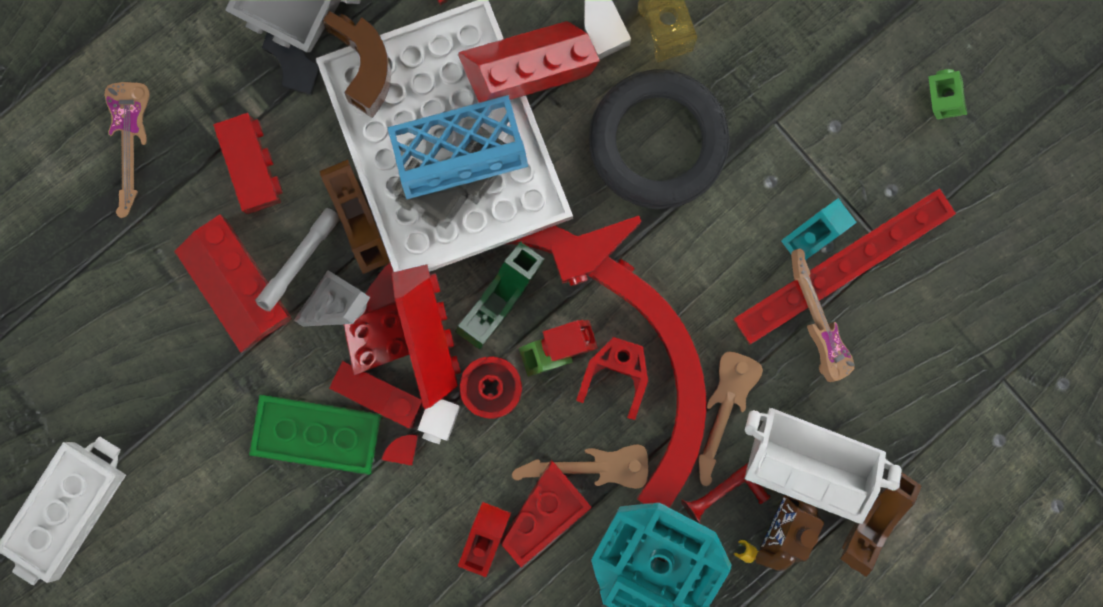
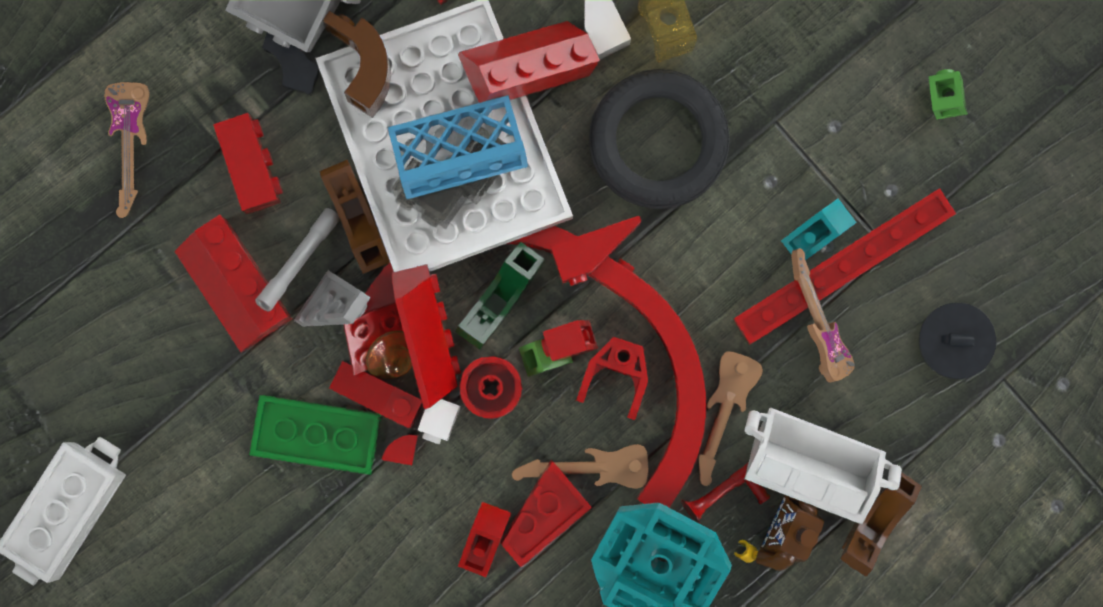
none -> clear orange piece [366,330,412,379]
none -> black shield [919,303,996,379]

